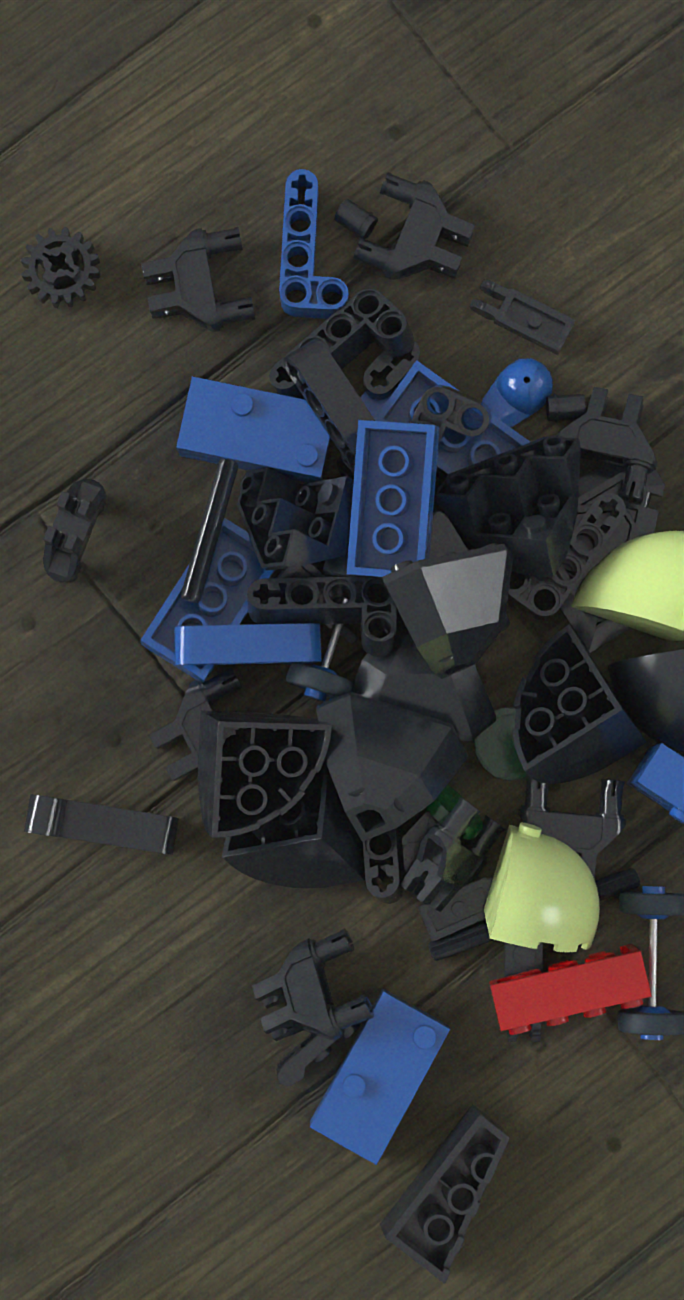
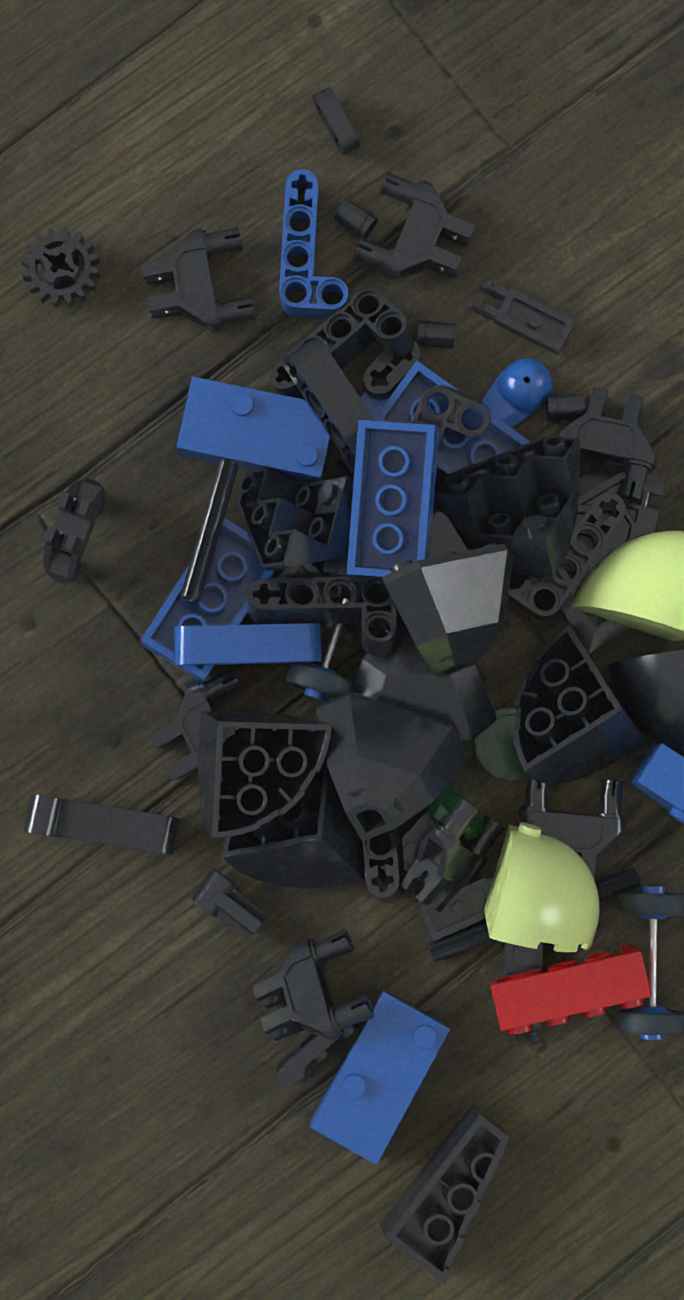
none -> black piece [190,868,268,940]
none -> black beam [312,87,360,156]
none -> black piece [417,319,455,349]

